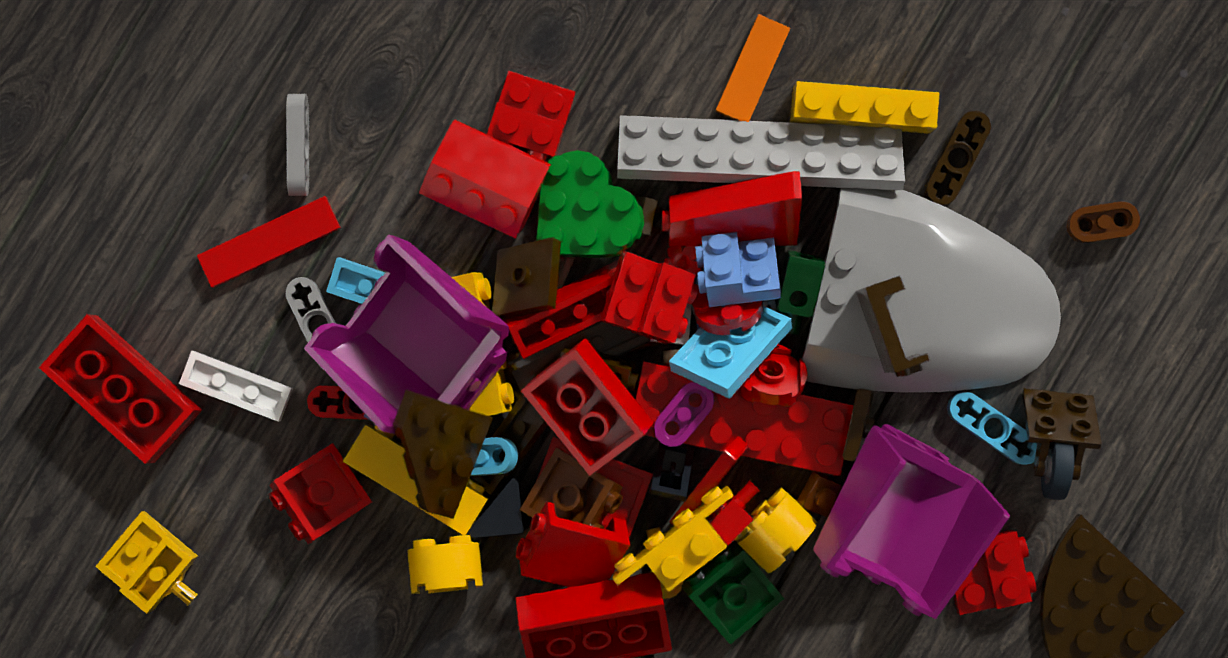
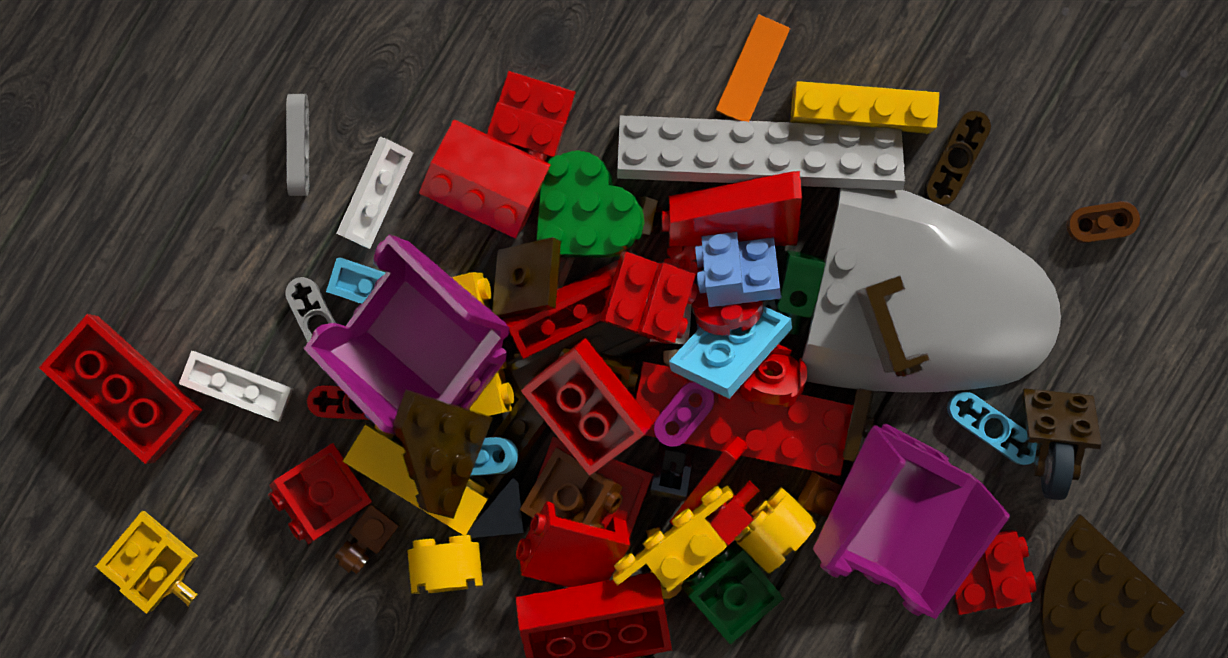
red tile [197,196,341,288] -> none
none -> reddish brown plate [335,504,400,575]
none -> white plate [336,137,413,249]

